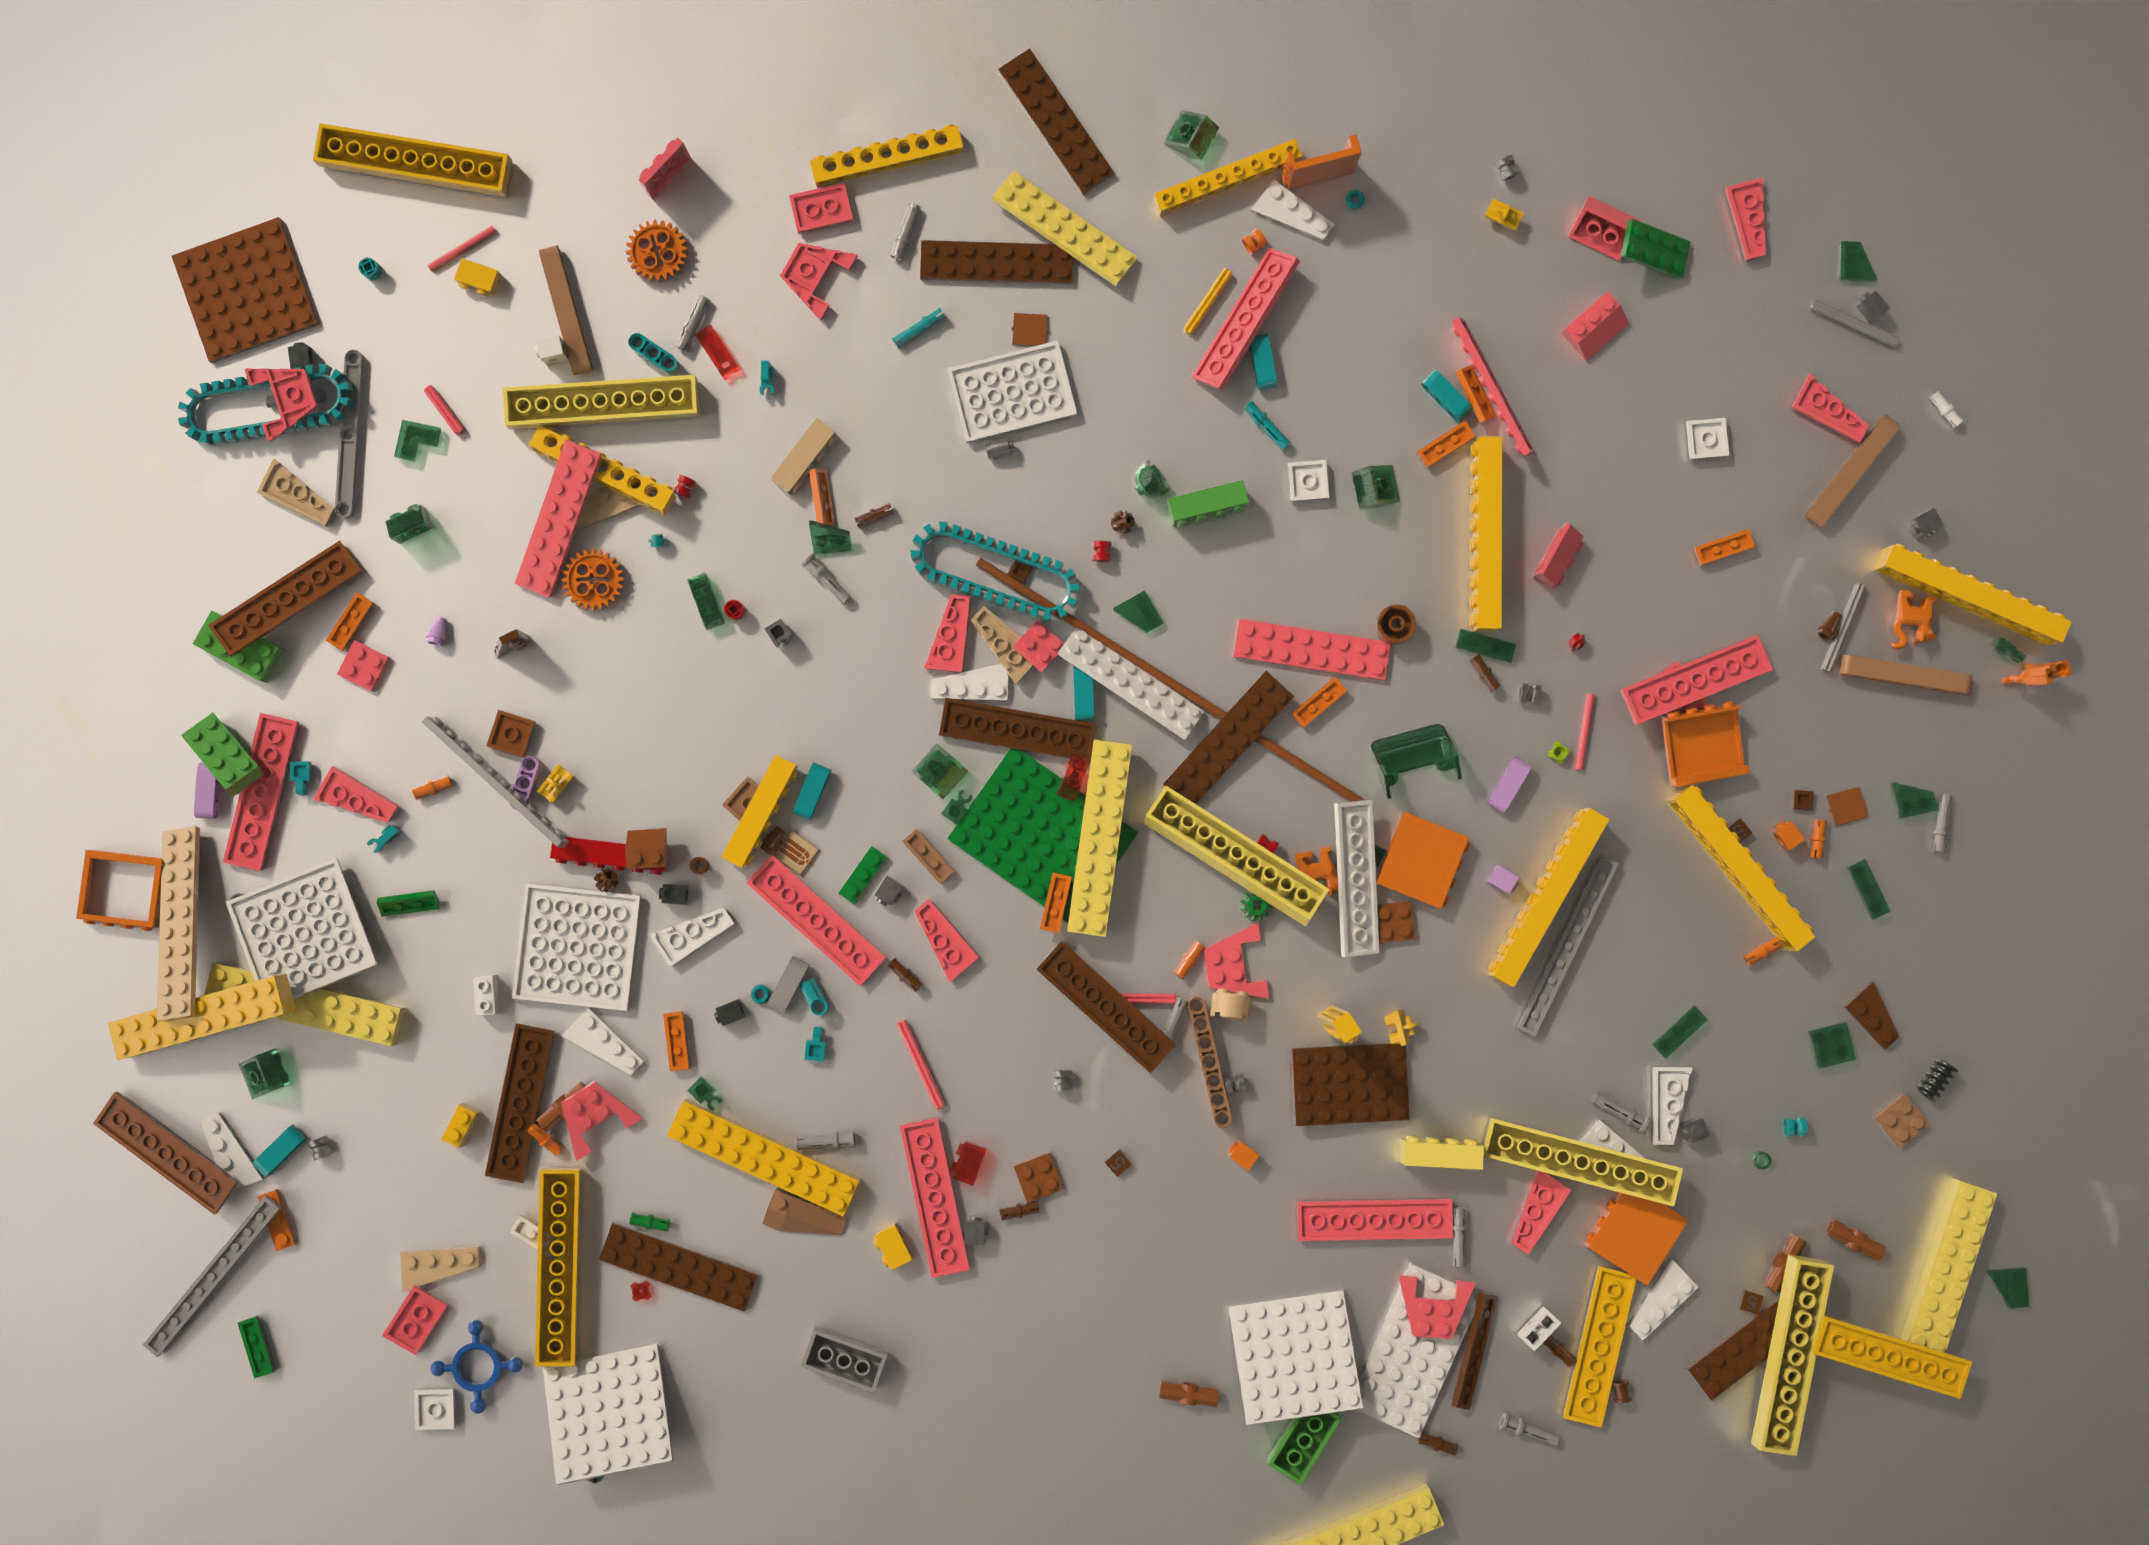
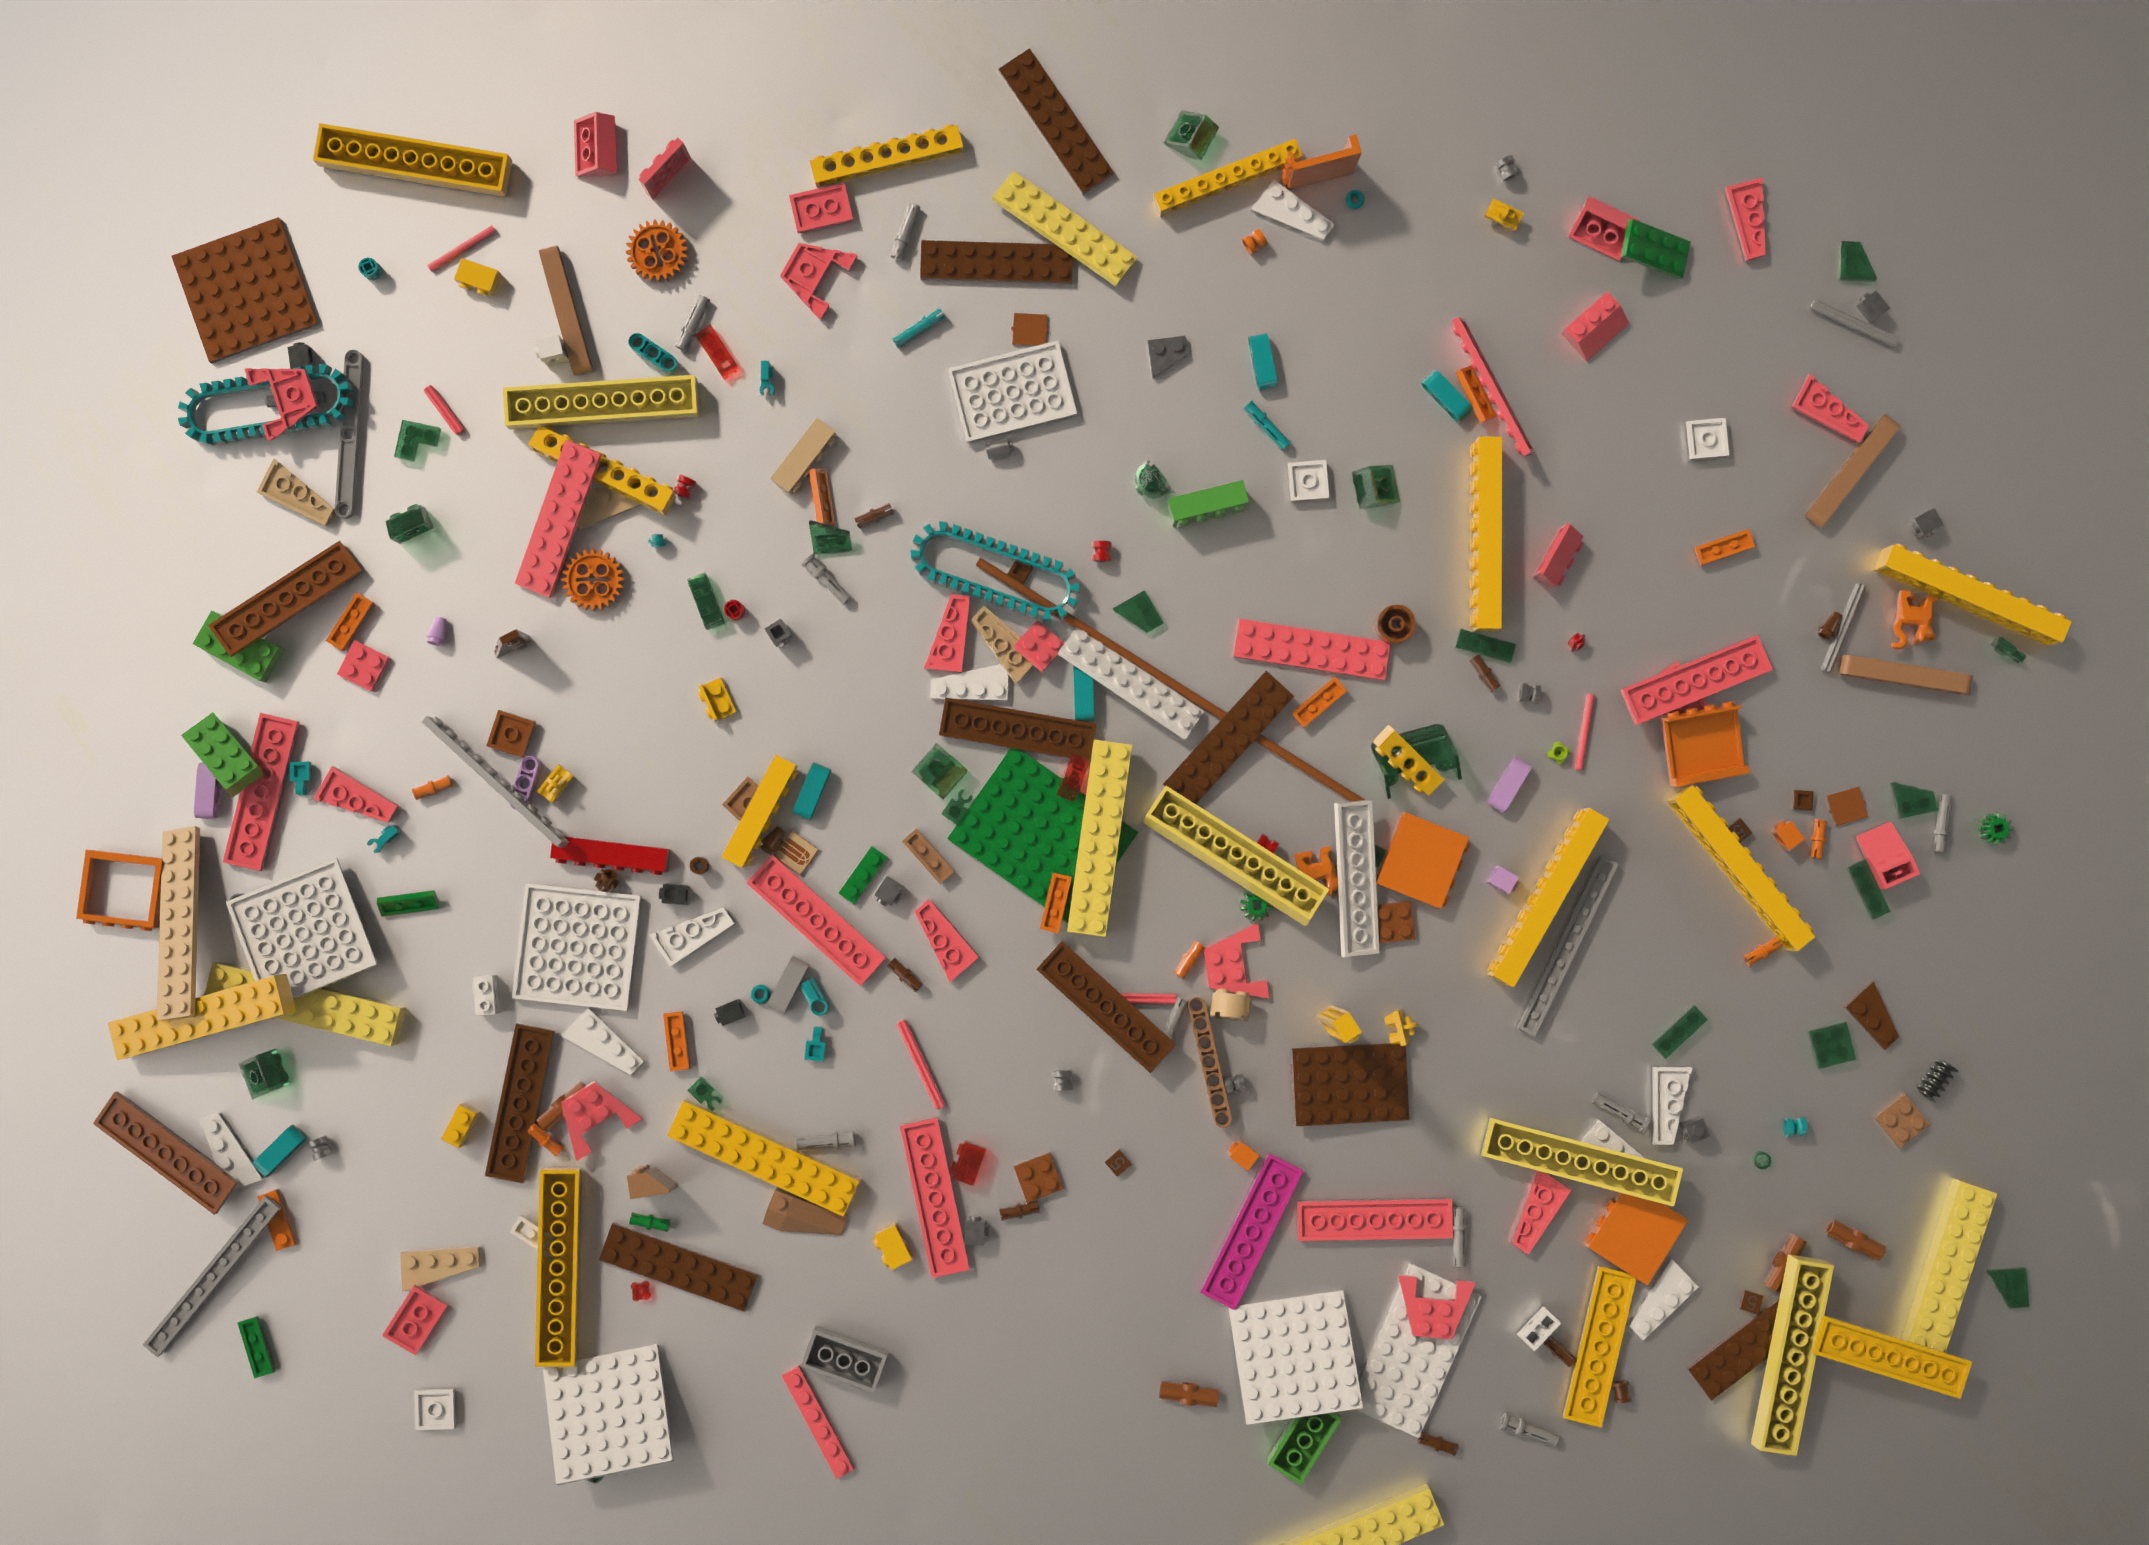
blue piece [430,1320,524,1414] -> none
dark orange slope [625,828,669,869] -> none
reddish brown gear [1111,510,1135,534] -> none
yellow axle [1184,268,1232,335] -> none
coral plate [1192,248,1300,391] -> none
light yellow brick [1400,1135,1484,1170] -> none
orange plate [1417,421,1476,468] -> none
reddish brown plate [1451,1292,1498,1410] -> none
white pin [1929,391,1963,428] -> none
orange animal [2002,659,2073,686] -> none
none -> coral slope [574,112,617,177]
none -> medium nougat slope [627,1164,678,1199]
none -> yellow bracket [697,677,737,722]
none -> coral plate [782,1365,854,1479]
none -> flat silver wing [1147,336,1188,378]
none -> dark pink plate [1200,1153,1303,1310]
none -> yellow brick [1373,725,1445,796]
none -> coral slope [1855,821,1920,889]
none -> green gear [1978,812,2013,845]

